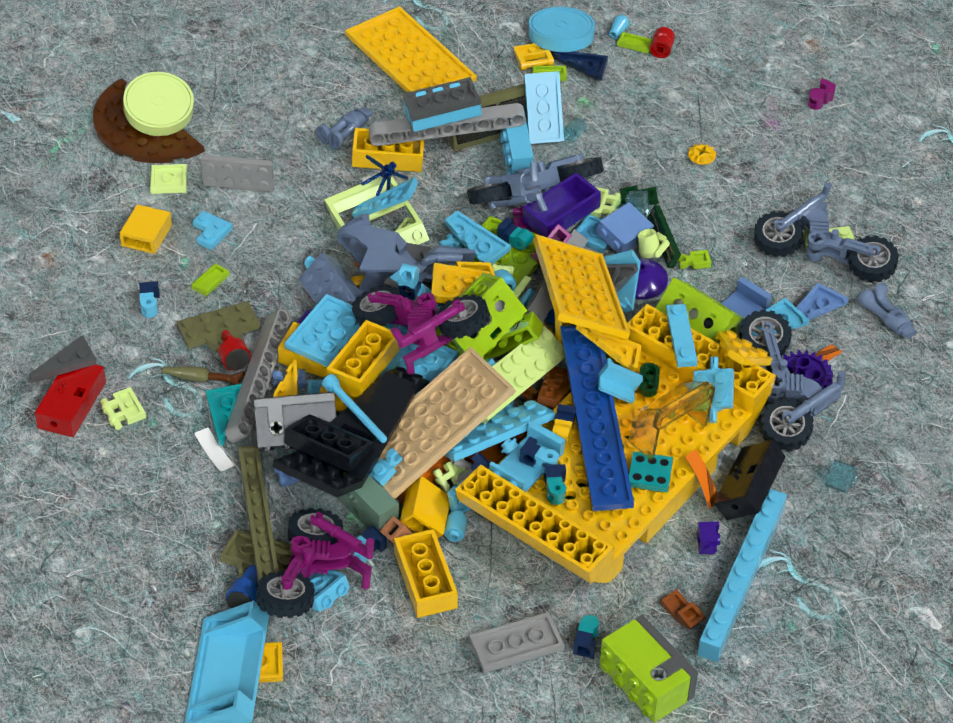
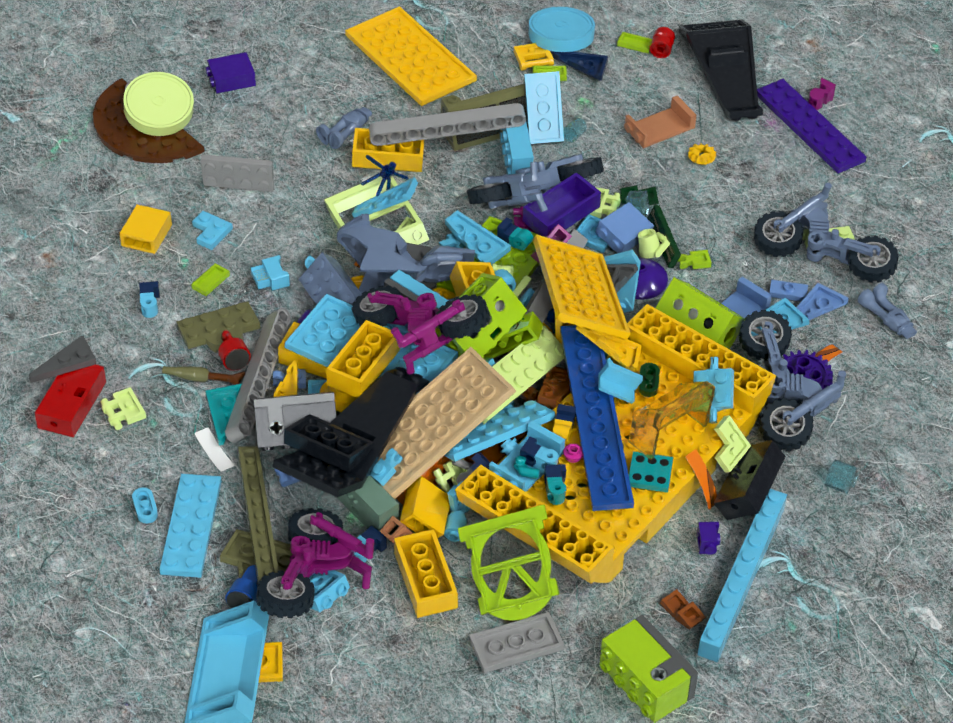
yellowish green tile [150,164,187,194] -> none
medium azure piece [322,374,387,443] -> none
medium azure leg [398,263,421,300] -> none
dark grey piece [403,77,482,132] -> none
yellow plate [431,263,490,304] -> none
dark blue leg [573,615,599,659] -> none
medium azure cone [609,15,629,39] -> none
medium azure plate [666,304,697,367] -> none
yellow plate [715,330,773,366] -> none
none -> medium azure plate [132,487,158,524]
none -> medium azure plate [160,474,222,578]
none -> dark purple brick [205,52,256,94]
none -> medium azure piece [251,255,290,291]
none -> lime window [458,505,559,621]
none -> teal arm [514,456,540,479]
none -> dark pink plate [563,444,583,463]
none -> nougat panel [624,95,697,148]
none -> black wing [679,19,763,121]
none -> yellowish green plate [714,415,751,473]
none -> dark purple plate [757,79,867,174]
none -> medium blue plate [769,280,808,302]

